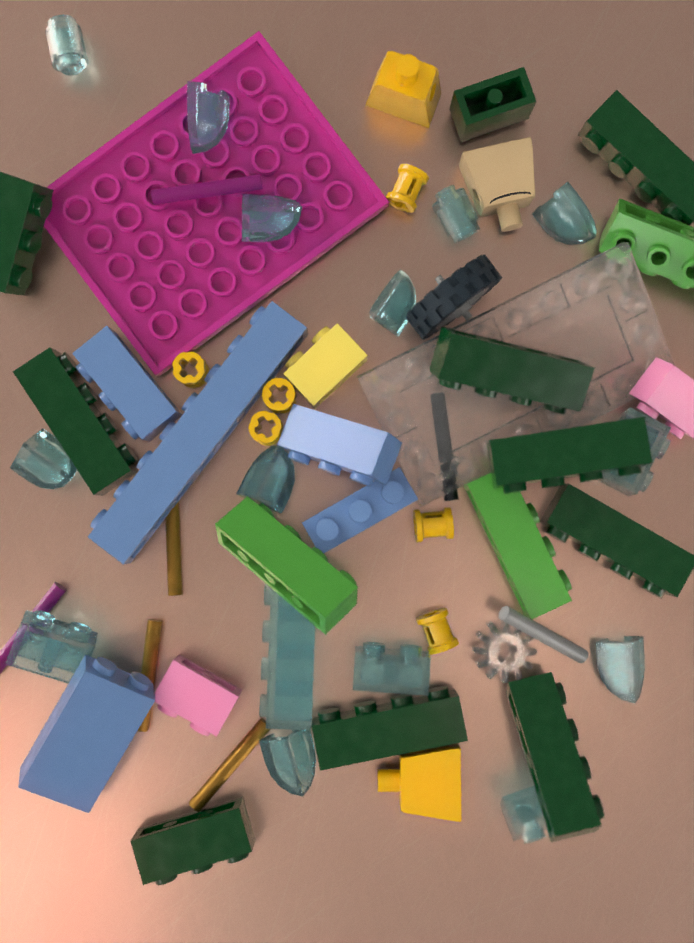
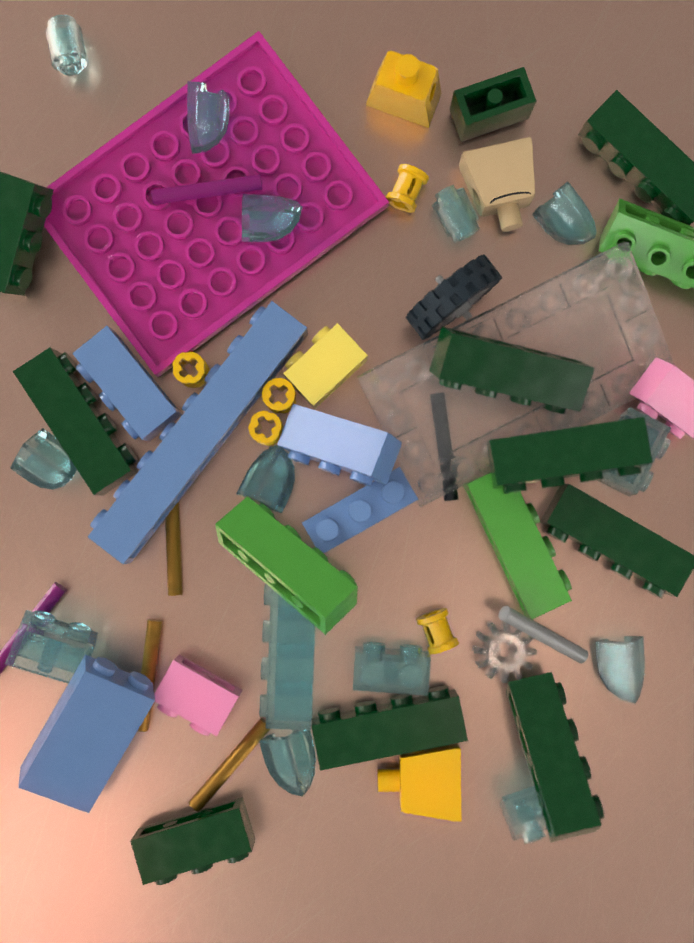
clear light blue brick [369,269,416,337] -> none
yellow bush [413,507,454,543] -> none

